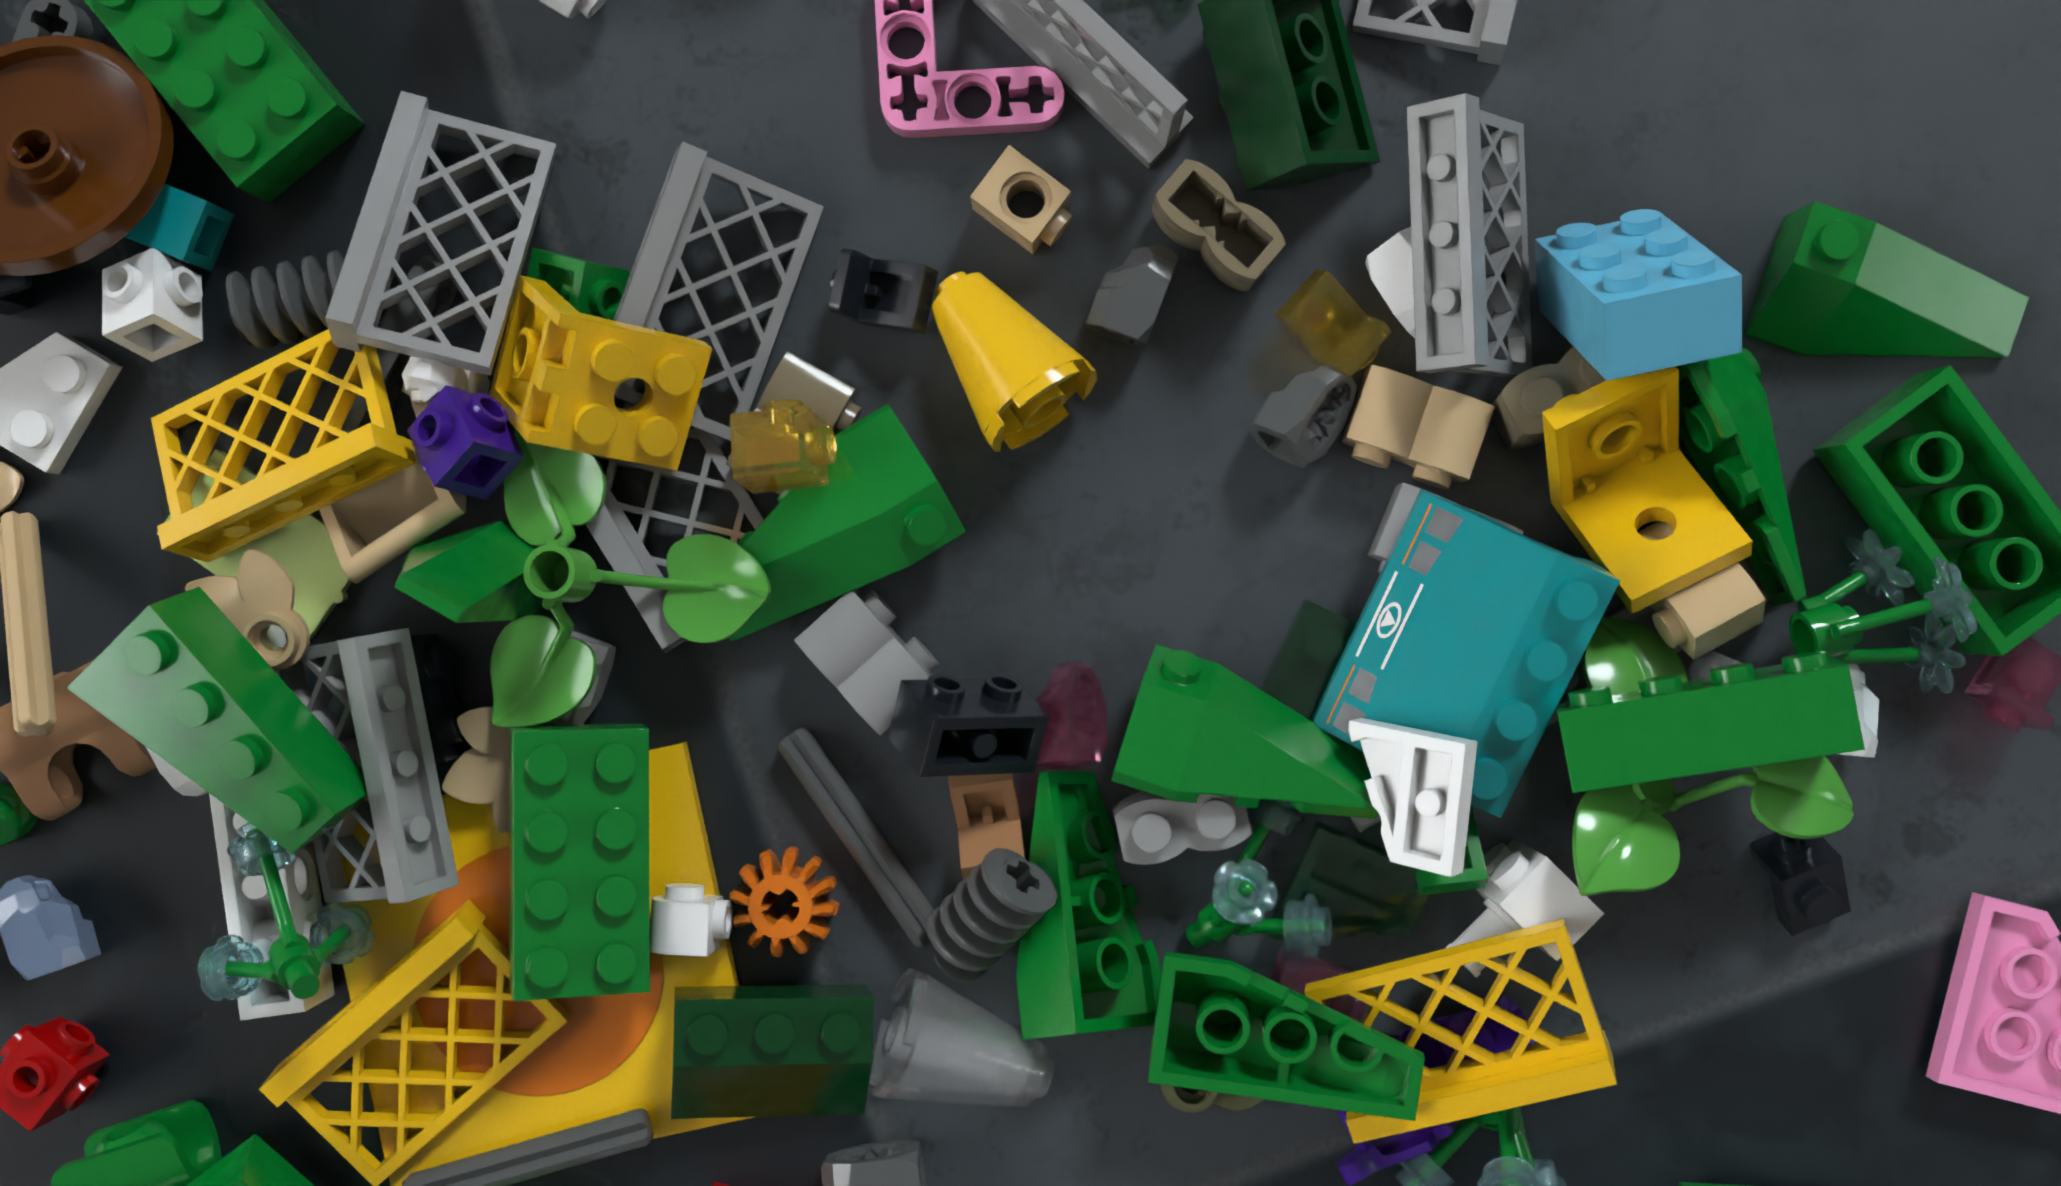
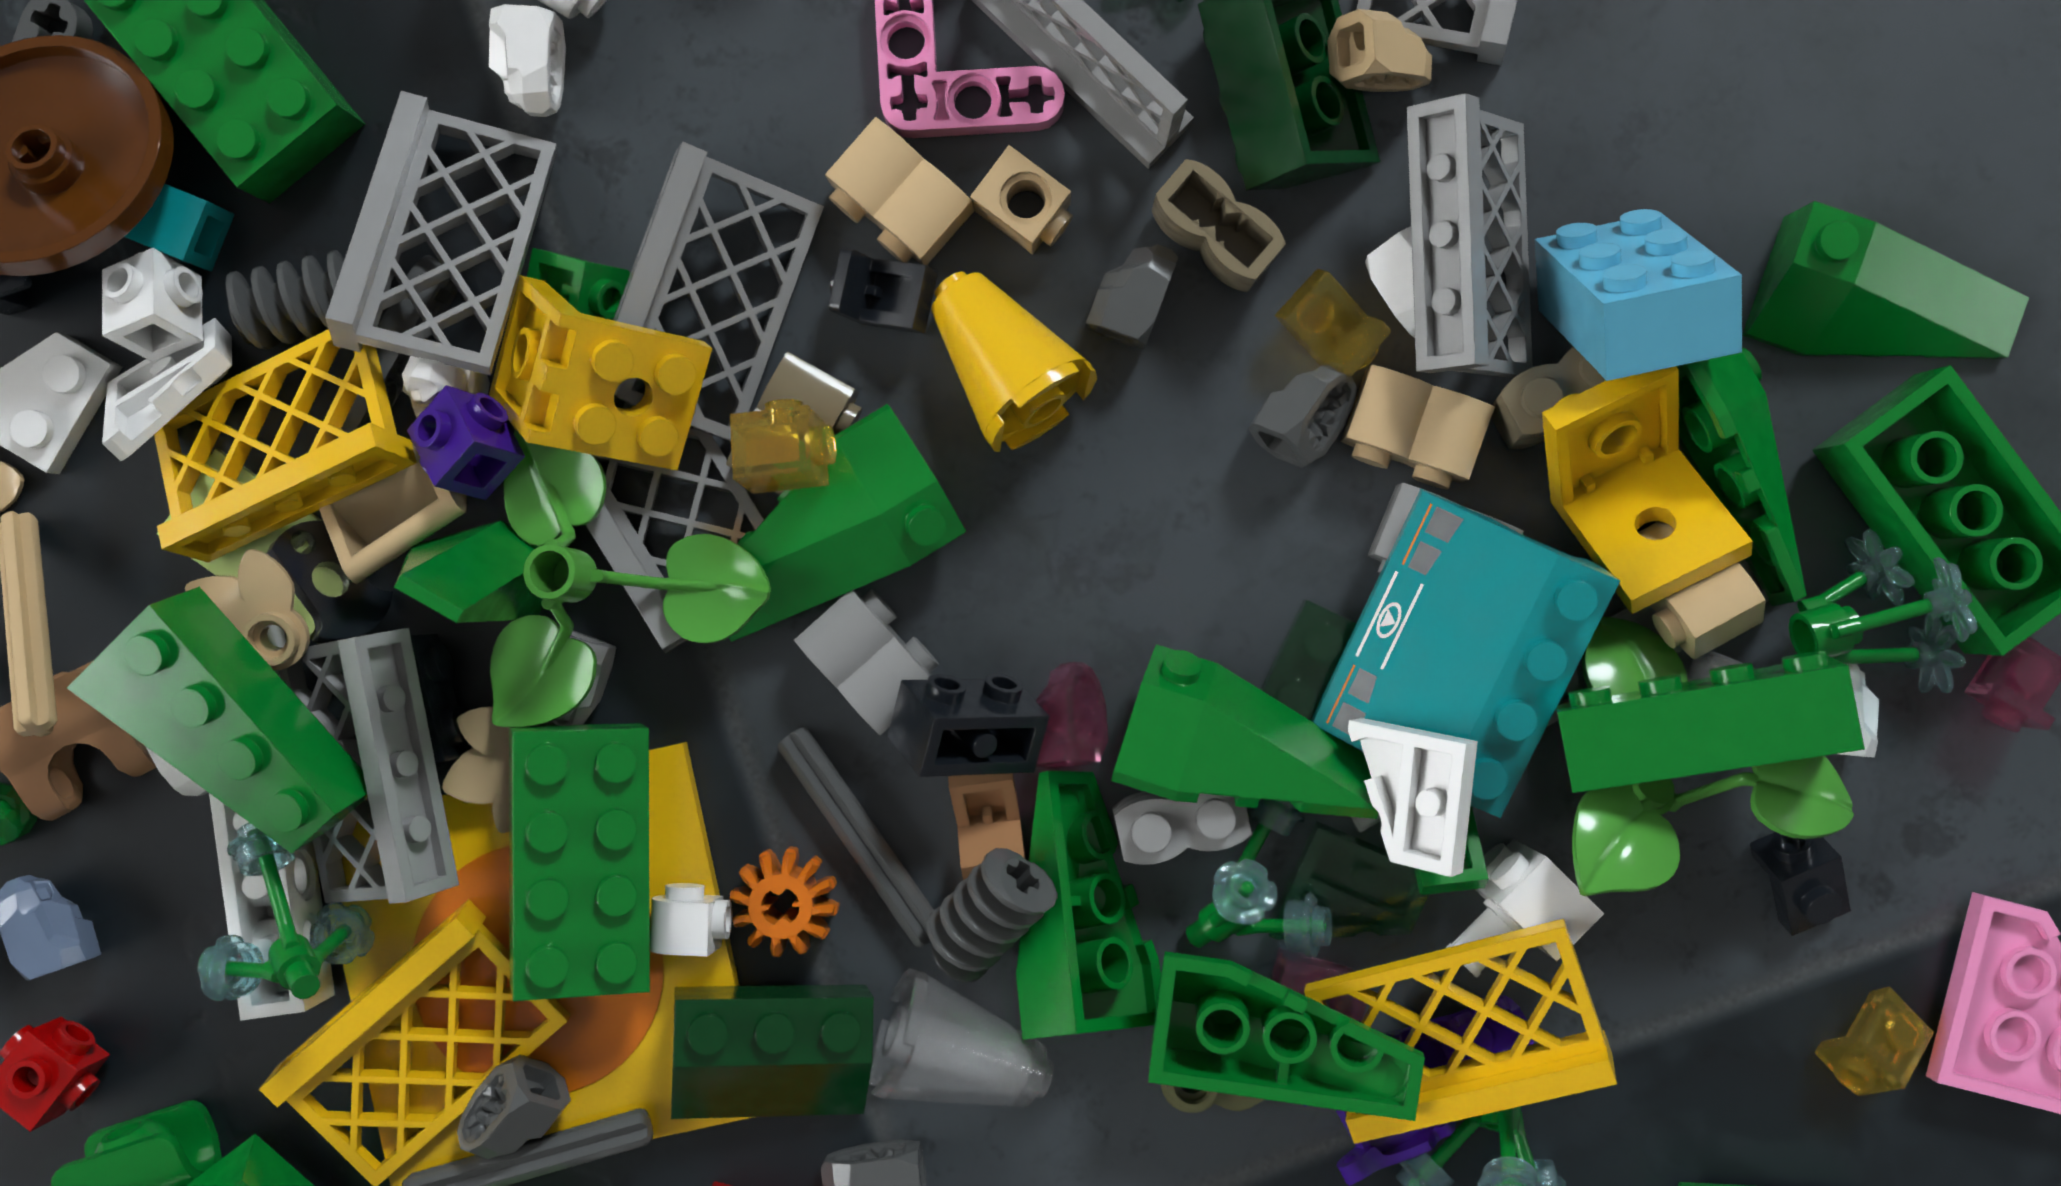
none -> white wing [102,318,232,461]
none -> black piece [266,521,393,644]
none -> dark grey rock [457,1055,571,1160]
none -> white rock [489,4,566,117]
none -> tan brick [825,117,975,266]
none -> tan rock [1327,9,1432,92]
none -> clear yellow bracket [1815,987,1934,1096]

